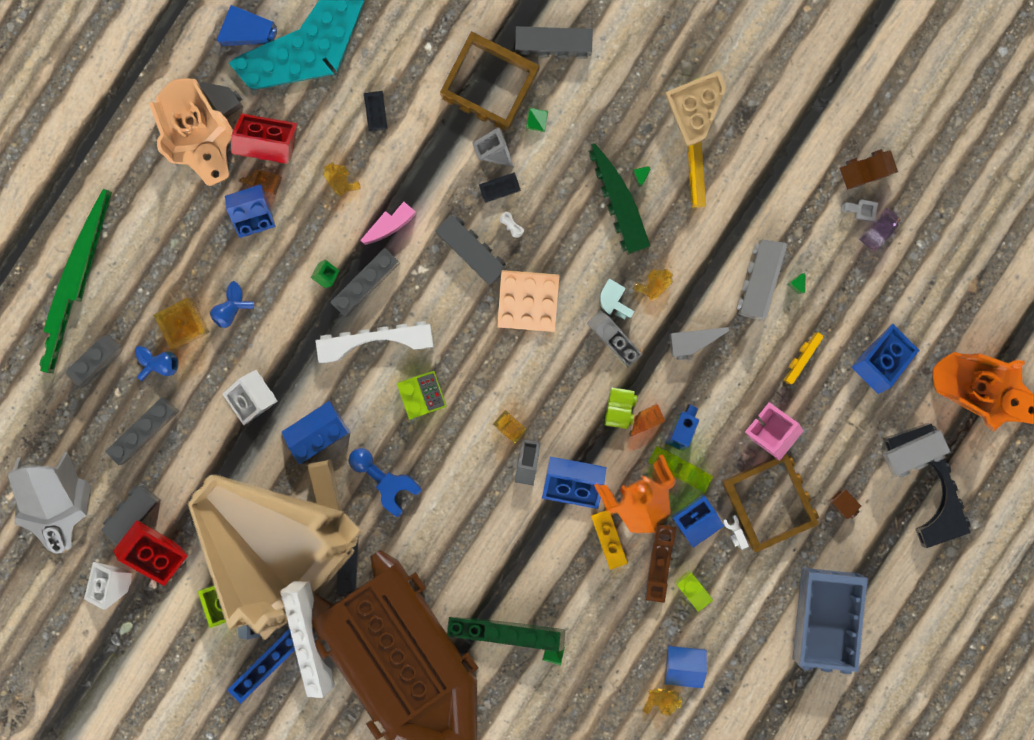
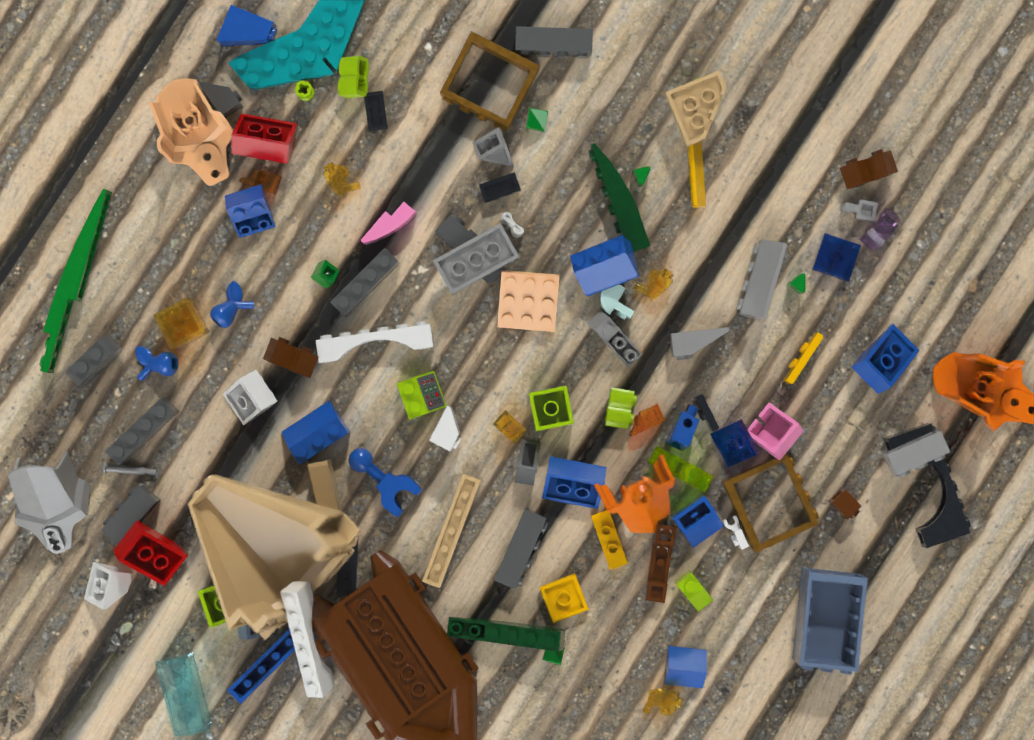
none -> light grey piece [103,462,157,475]
none -> clear light blue slope [155,651,212,736]
none -> reddish brown brick [263,337,319,378]
none -> lime bush [295,80,314,101]
none -> lime brick [338,56,369,98]
none -> tan plate [422,473,481,588]
none -> white slope [429,406,462,451]
none -> light grey plate [433,223,519,295]
none -> dark grey brick [494,508,548,590]
none -> lime brick [528,386,574,431]
none -> yellow plate [539,573,589,623]
none -> slope [570,235,639,297]
none -> black plate [694,394,719,432]
none -> clear blue plate [710,419,760,467]
none -> clear blue plate [812,233,861,282]

